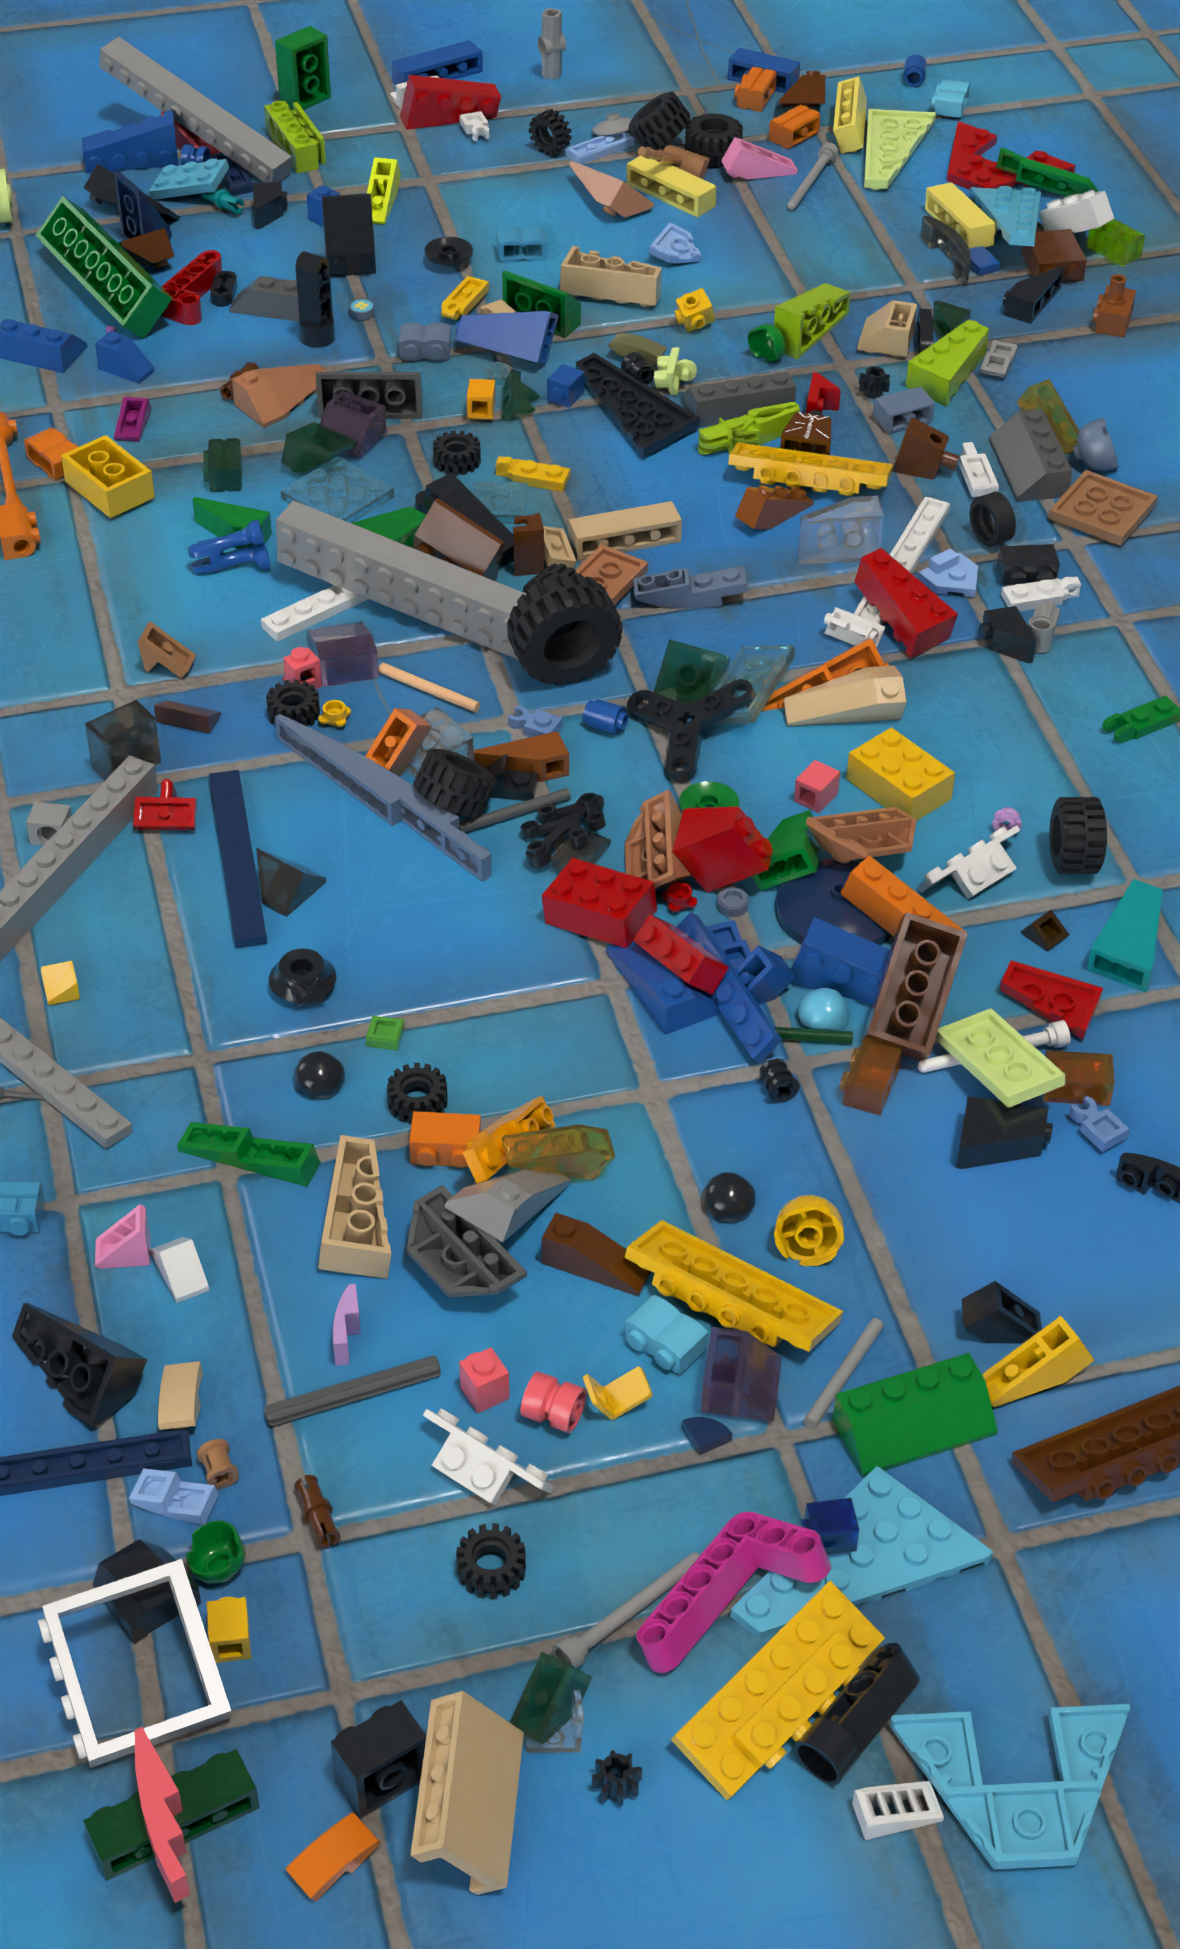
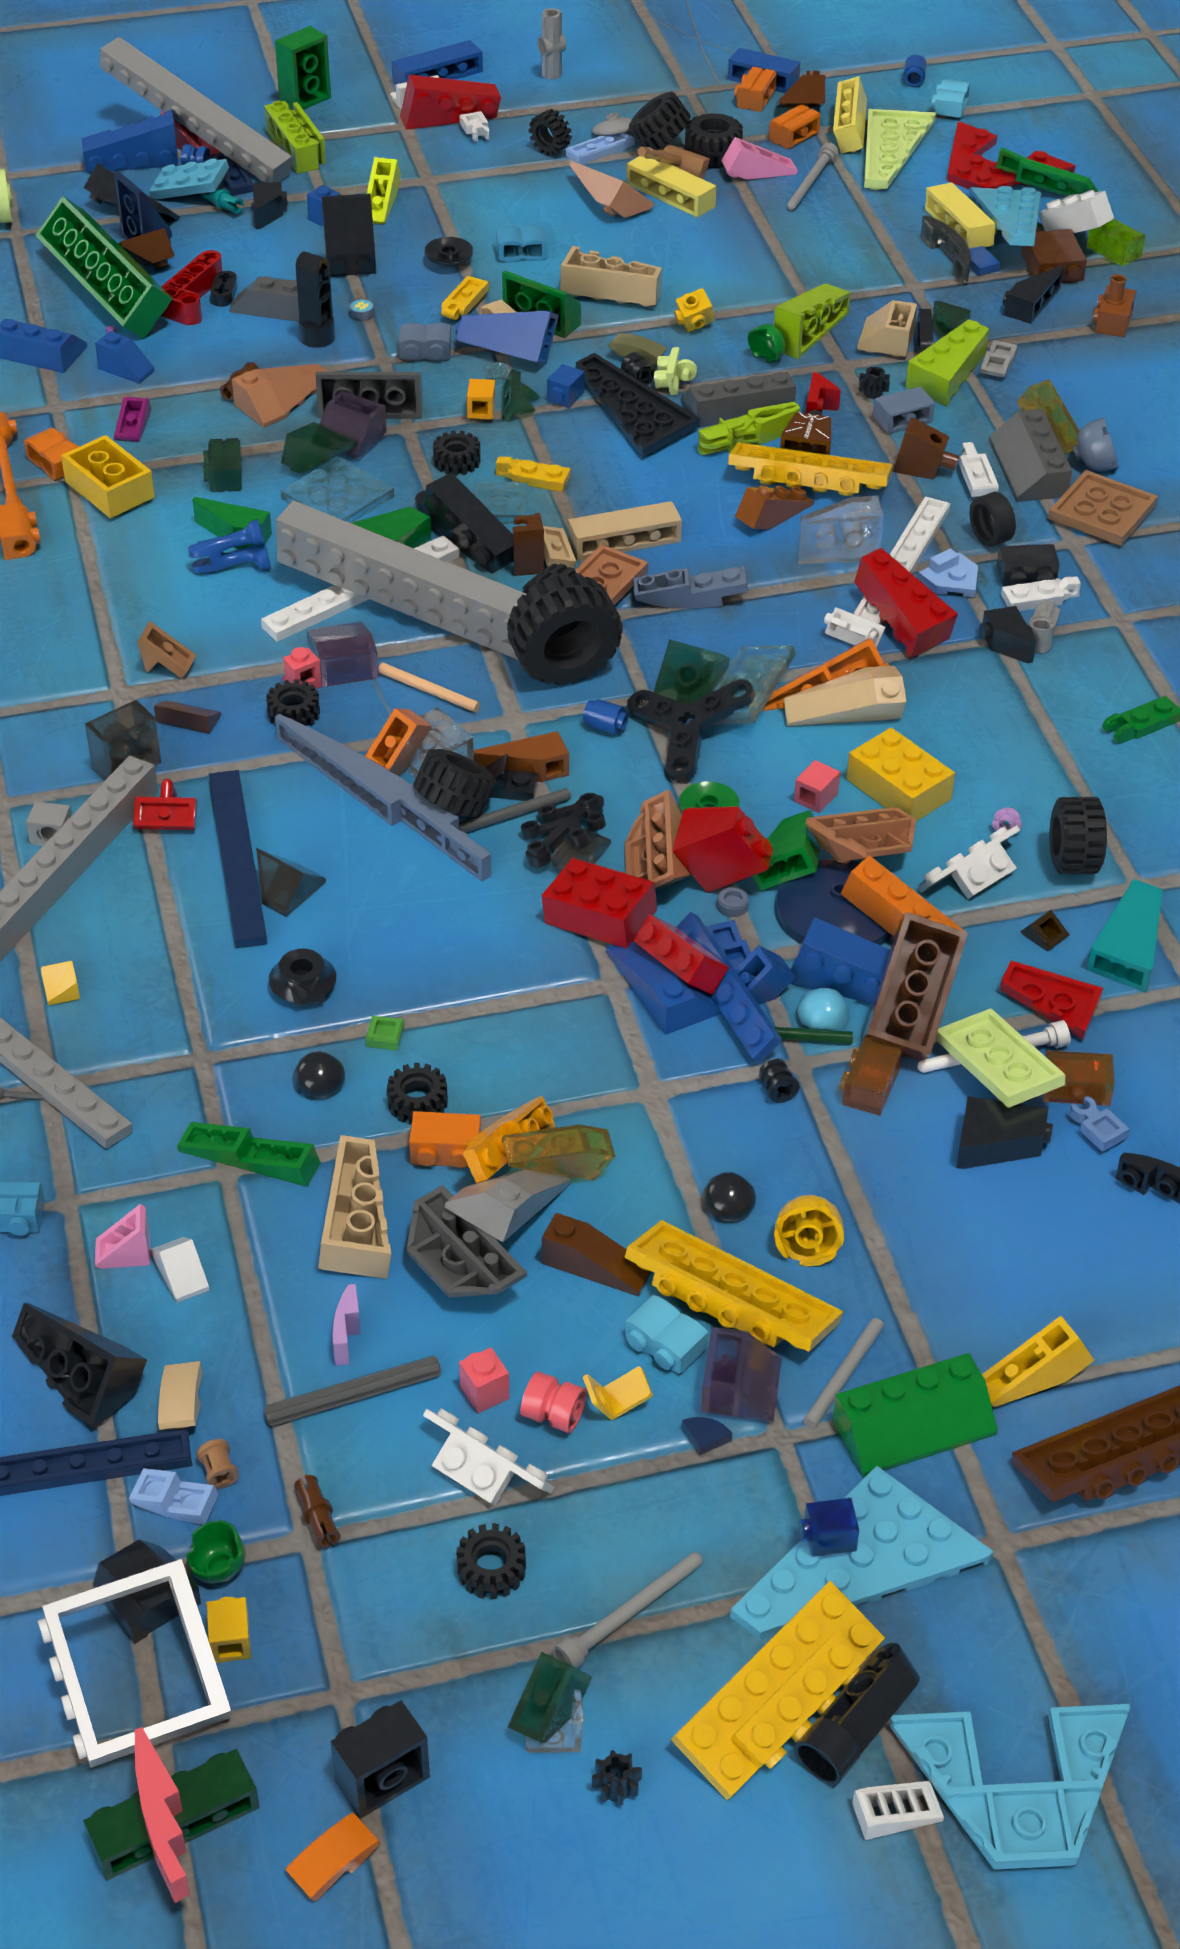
yellow plate [318,700,351,727] -> none
tan panel [410,1691,524,1895] -> none
slope [413,498,504,581] -> none
medium blue plate [508,706,563,737] -> none
dark pink beam [636,1512,831,1673] -> none
light blue plate [648,223,702,263] -> none
red plate [661,882,697,912] -> none
black slope [961,1281,1042,1344] -> none

